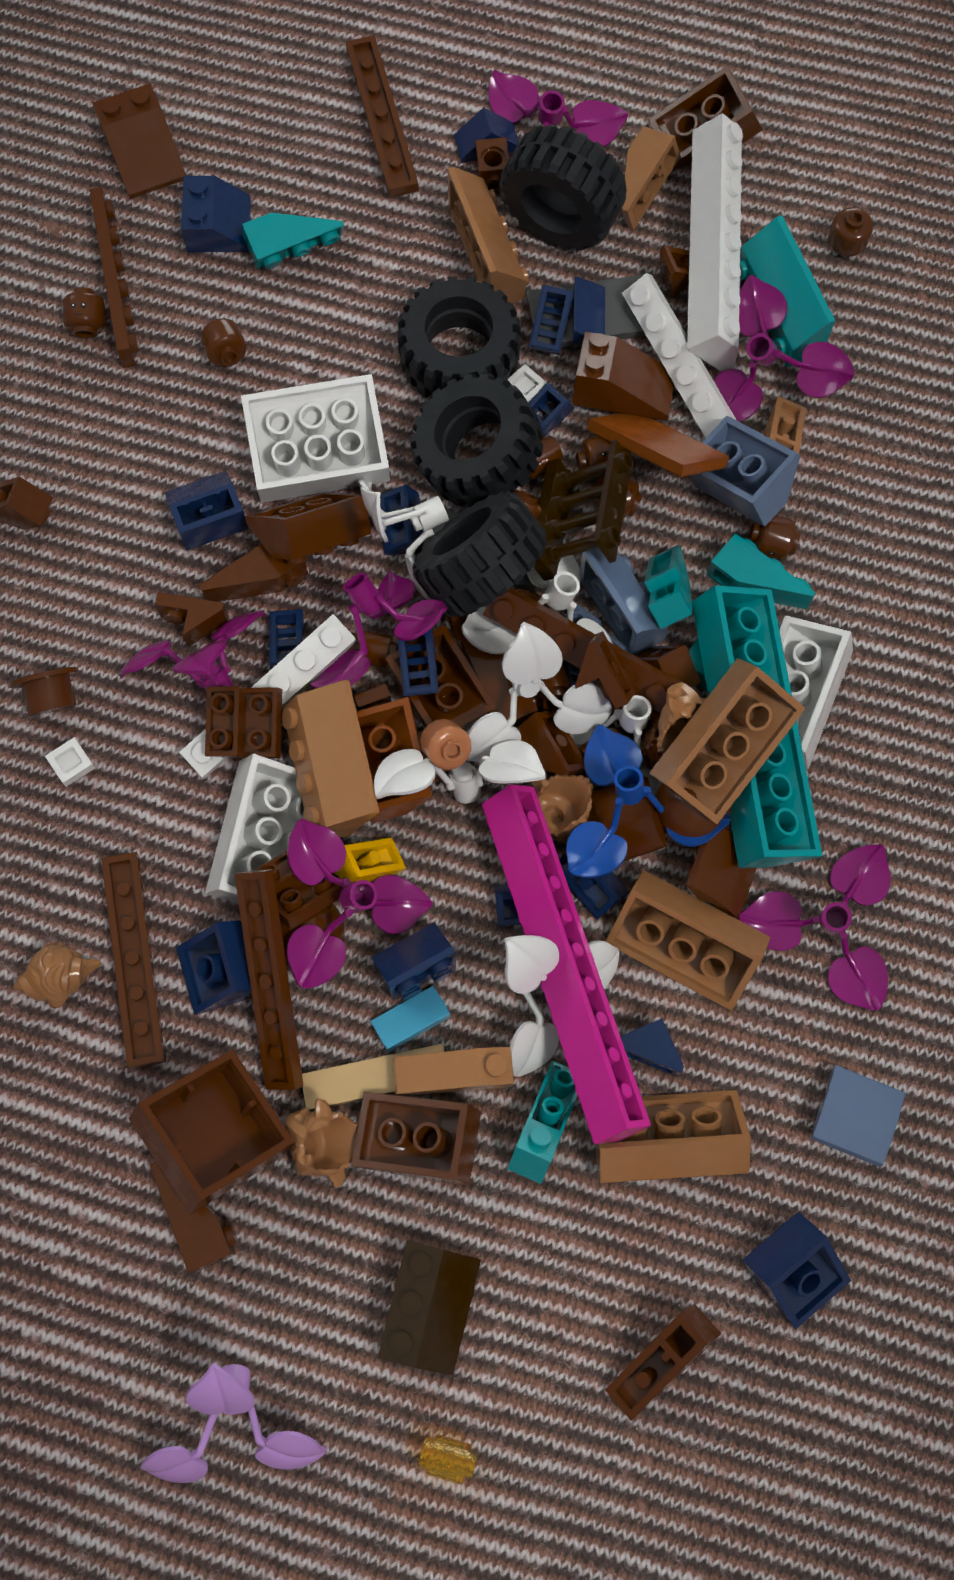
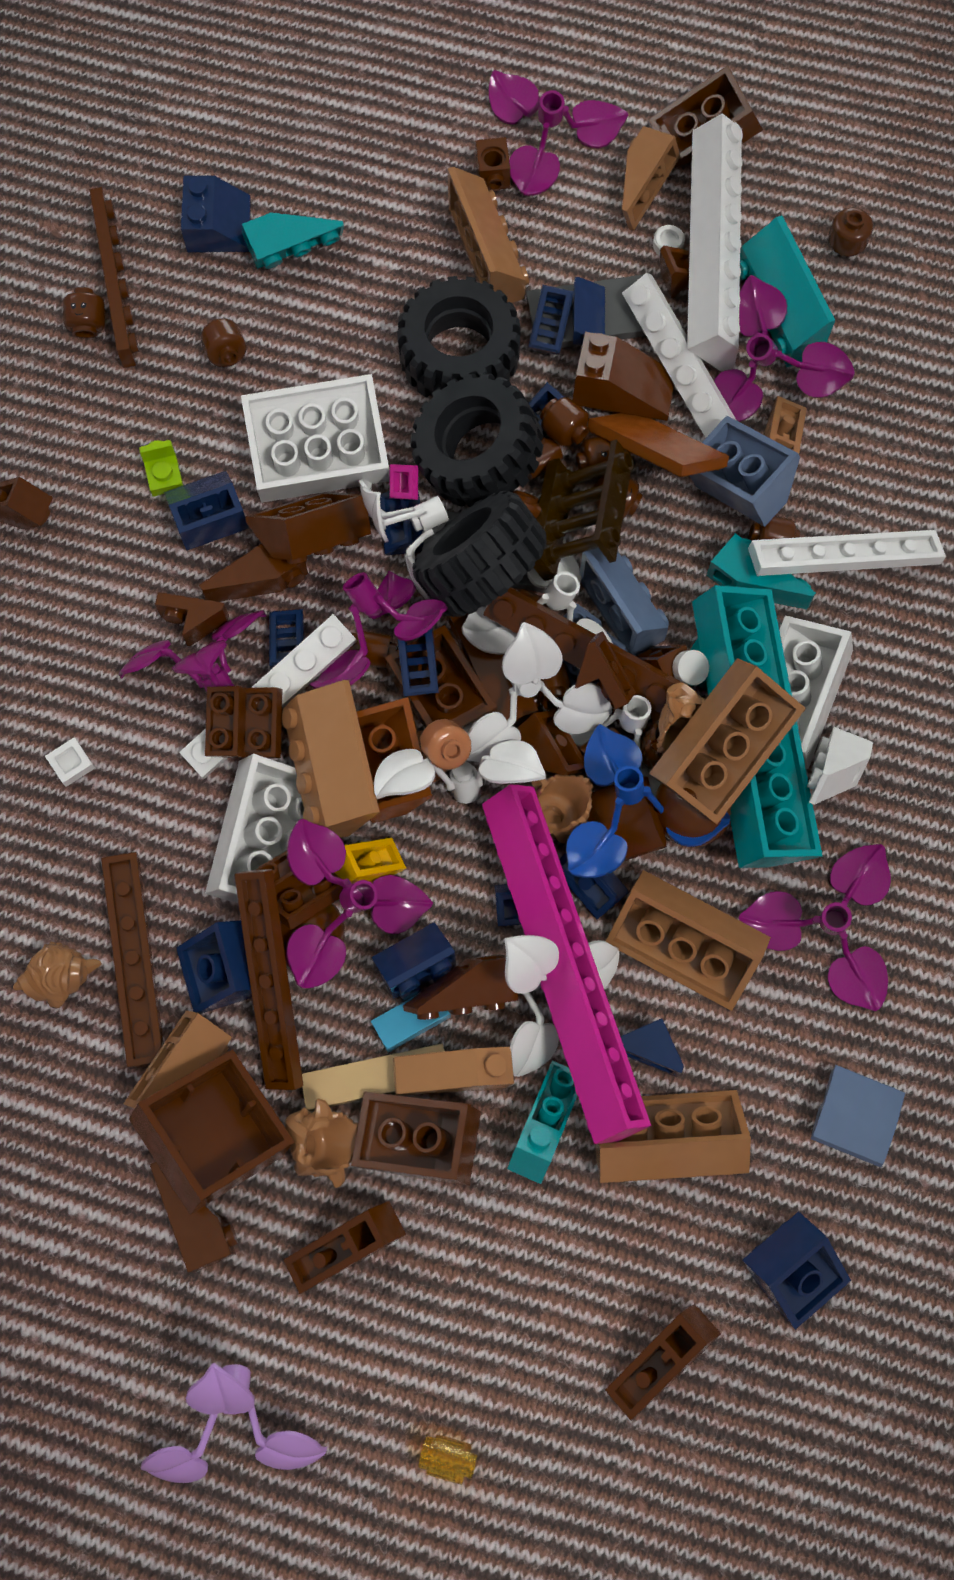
reddish brown piece [9,667,79,716] -> none
reddish brown slope [92,83,187,199] -> none
reddish brown plate [345,35,419,198] -> none
reddish brown plate [354,684,392,711] -> none
dark brown slope [377,1240,481,1375] -> none
dark blue slope [454,107,519,163] -> none
black tyre [499,125,627,250] -> none
white plate [507,364,547,403] -> none
teal slope [644,544,692,629] -> none
reddish brown slope [686,828,757,920] -> none
none -> medium nougat slope [123,1011,232,1110]
none -> lime bracket [139,440,183,497]
none -> reddish brown slope [283,1201,406,1294]
none -> dark pink slope [390,464,418,500]
none -> reddish brown slope [403,954,518,1020]
none -> reddish brown head [540,397,589,447]
none -> white tile [653,225,685,256]
none -> white tile [672,650,709,685]
none -> white plate [748,530,946,576]
none -> white slope [807,727,873,805]

